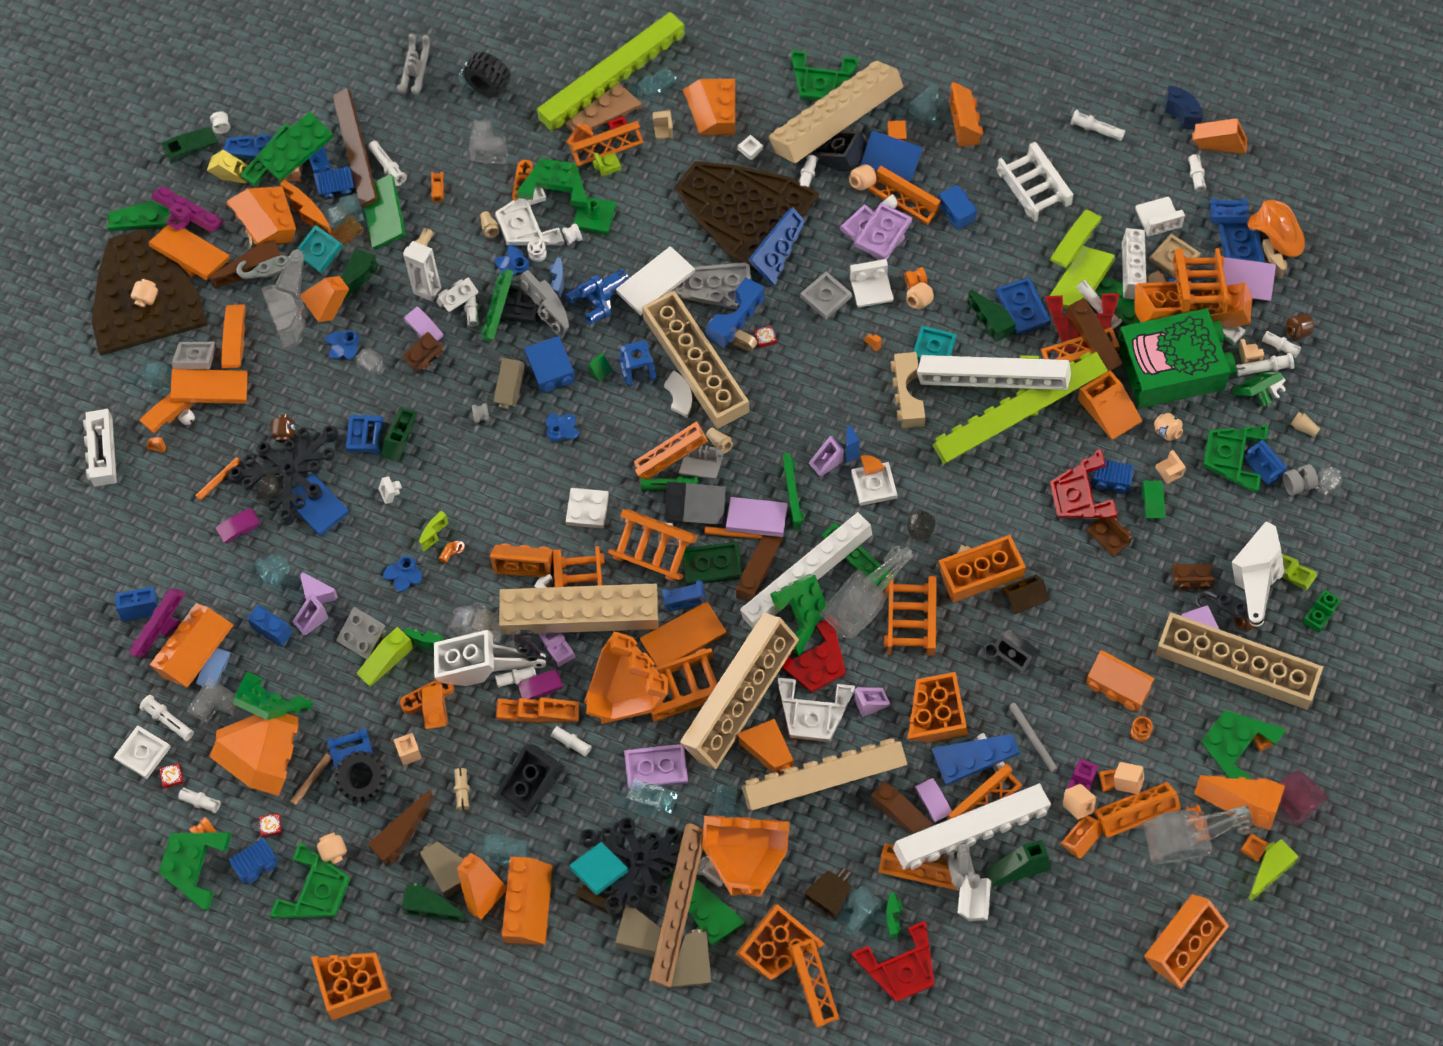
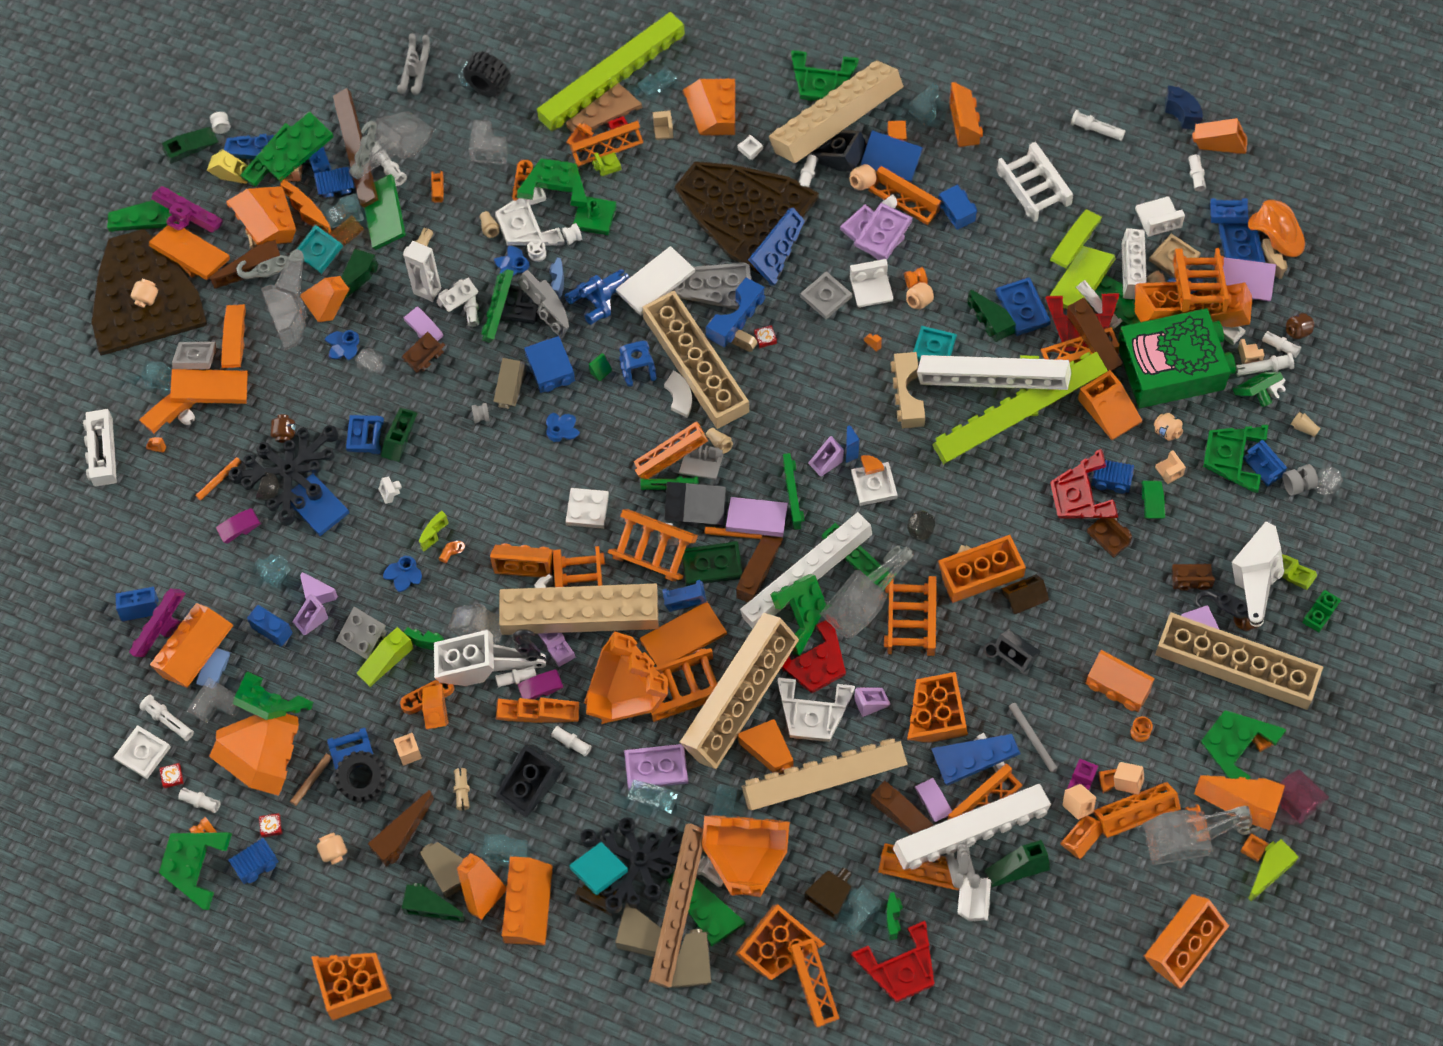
green wing [270,842,350,919] -> none
none -> clear slope [349,111,435,179]

